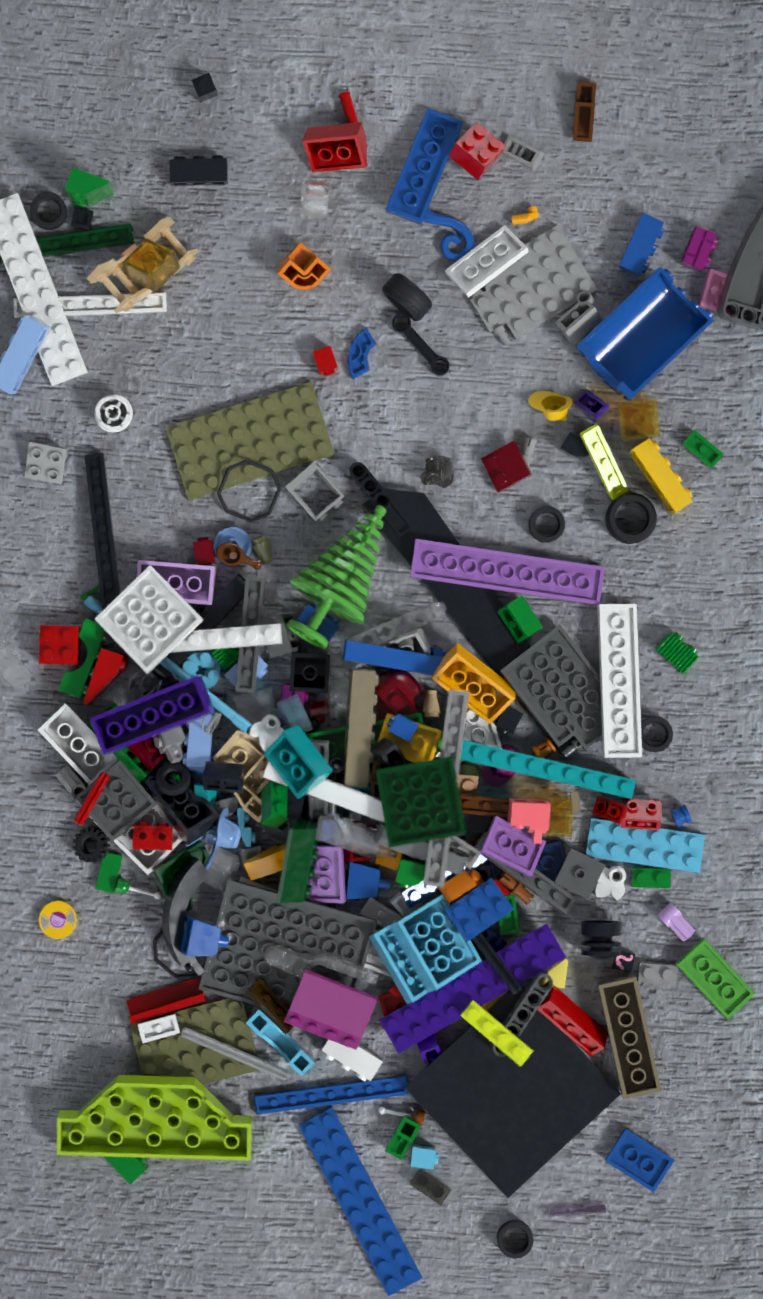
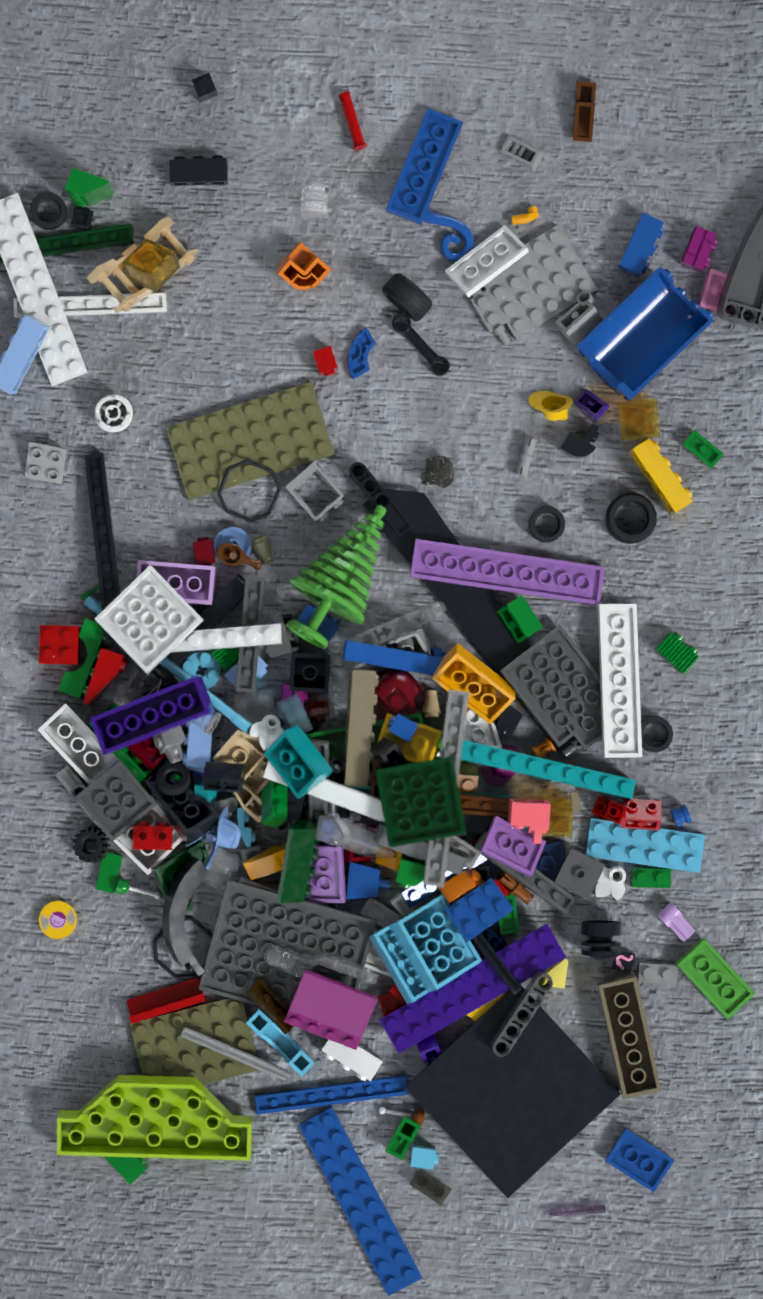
red axle [74,772,110,825] -> none
white plate [138,1014,180,1043] -> none
torso [181,916,229,956] -> none
red slope [302,122,367,173] -> none
red brick [449,122,506,180] -> none
neon yellow plate [461,1001,533,1066] -> none
dark red plate [481,441,532,493] -> none
black tyre [497,1220,534,1259] -> none
red panel [537,986,608,1056] -> none
plate [580,424,629,500] -> none

